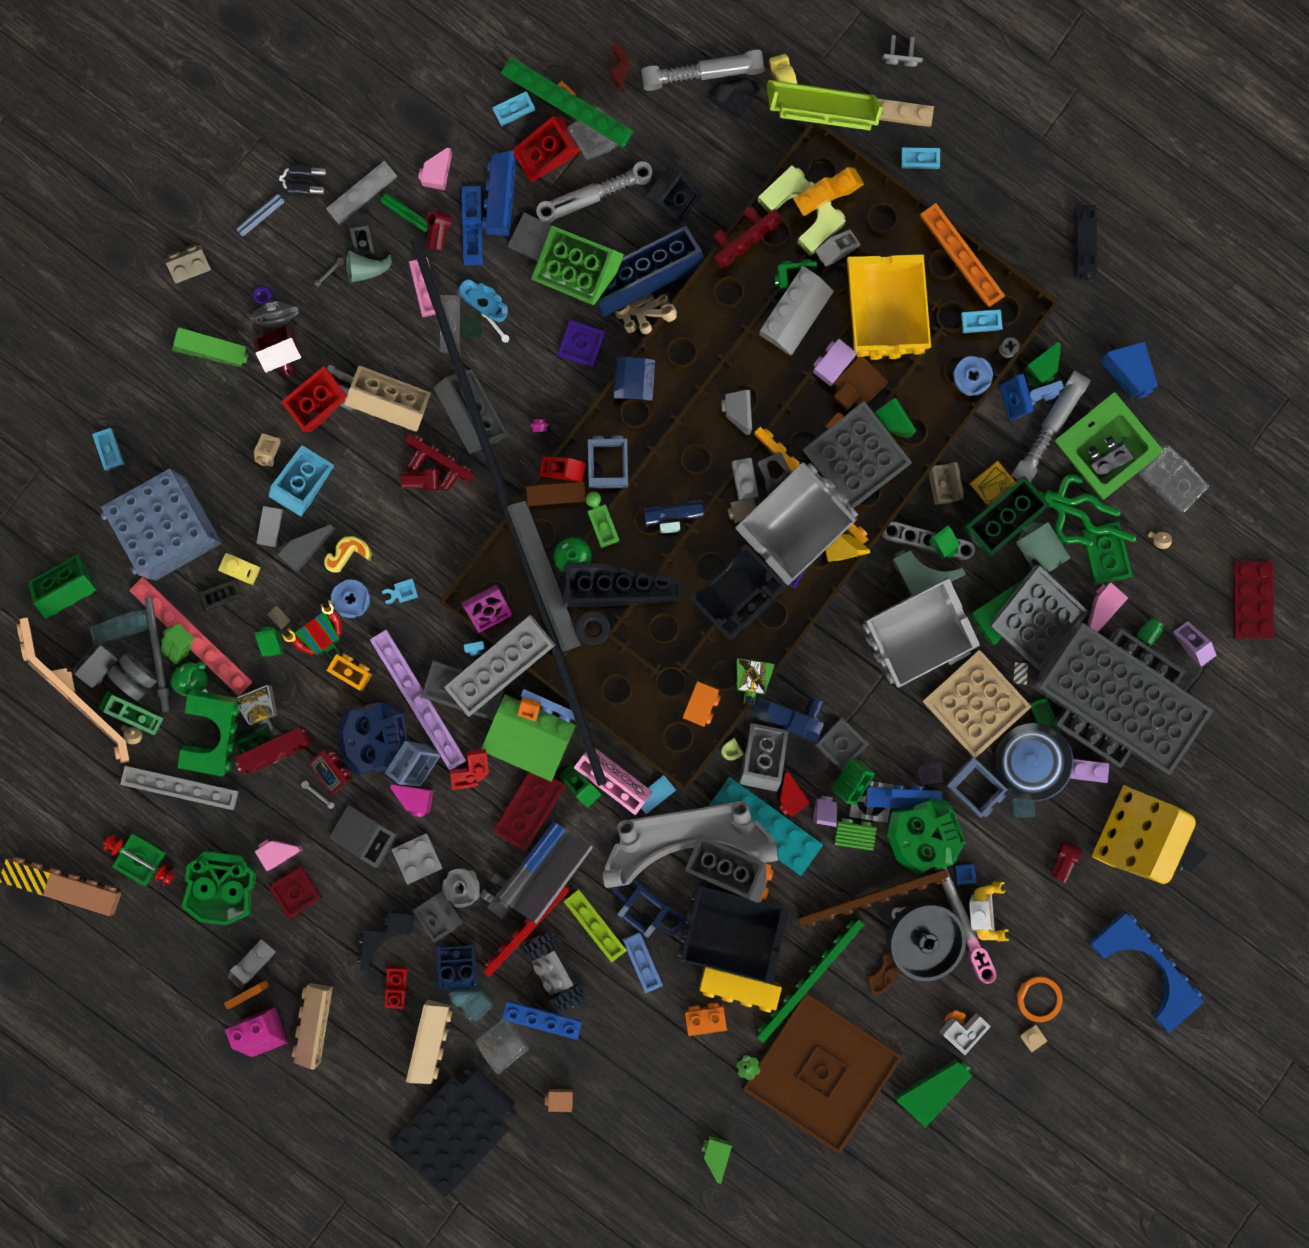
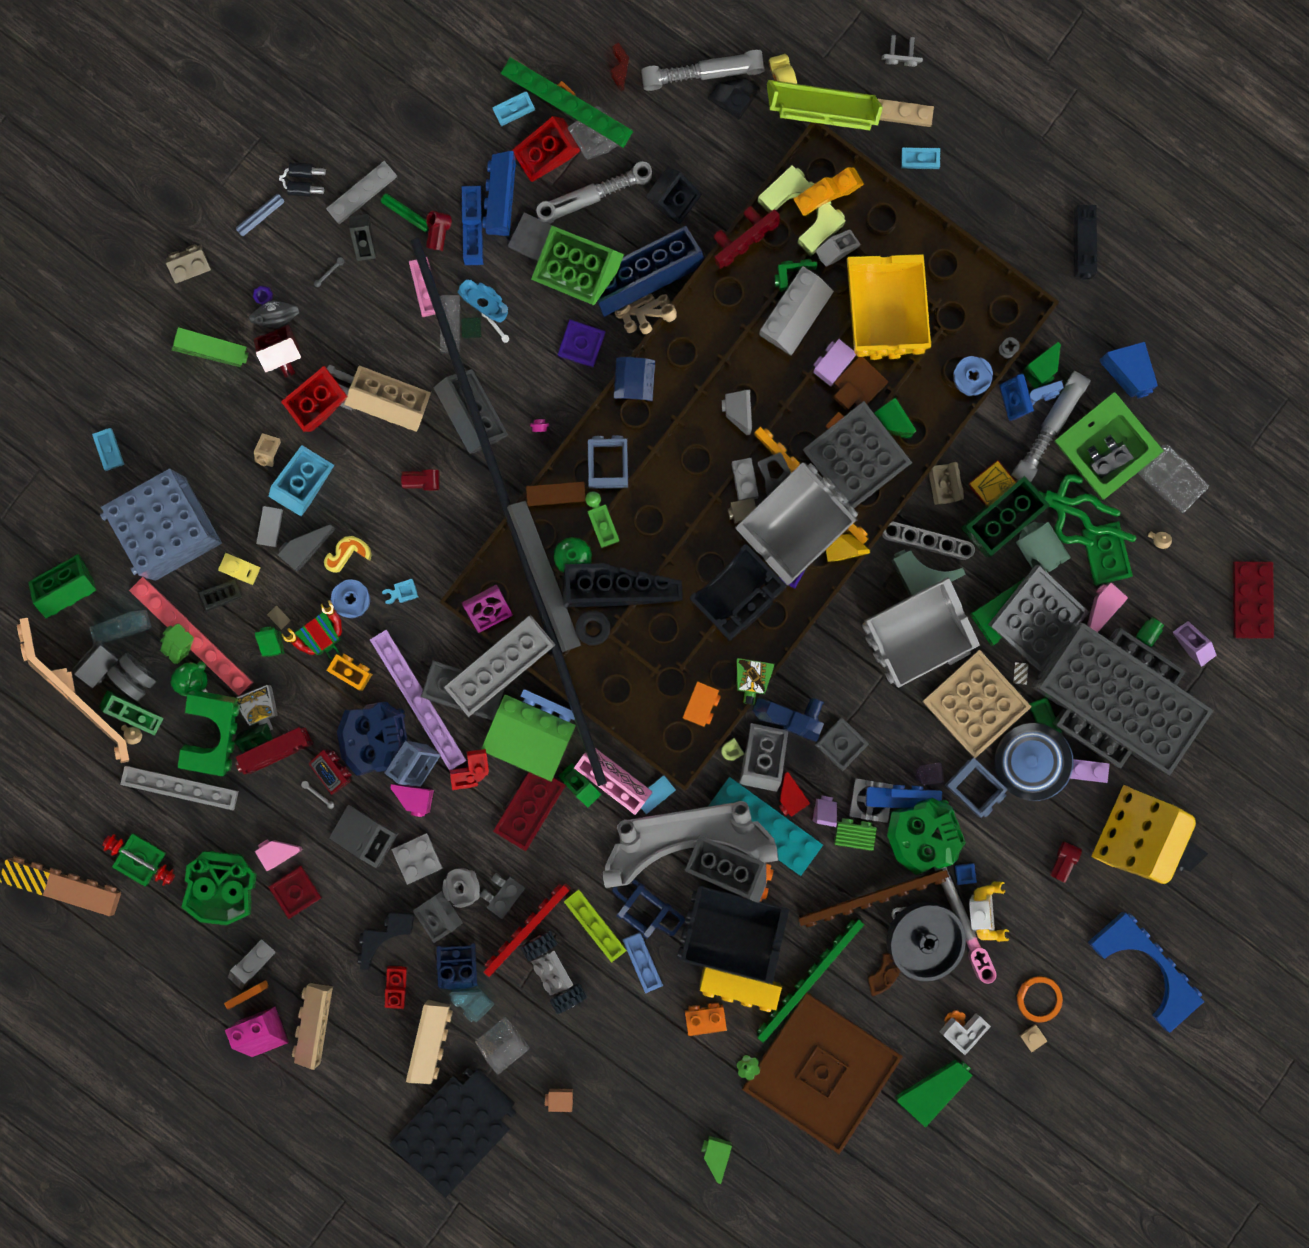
dark grey bar [144,597,170,712] -> none
sand green hat [346,250,392,283] -> none
dark red plate [405,434,475,492] -> none
bright pink slope [419,148,452,190] -> none
medium azure plate [464,641,487,657] -> none
dark grey door [497,822,593,924] -> none
blue bracket [502,1001,582,1039] -> none
orange tile [517,697,541,721] -> none
red slope [540,457,585,482] -> none
dark blue axle [644,500,704,525] -> none
light aqua tile [660,522,680,533] -> none
green brick [832,759,875,805] -> none
orange plate [920,203,1005,308] -> none
green slope [928,525,960,559] -> none
medium azure plate [961,310,1002,333] -> none
clear light blue slope [1012,798,1036,818] -> none

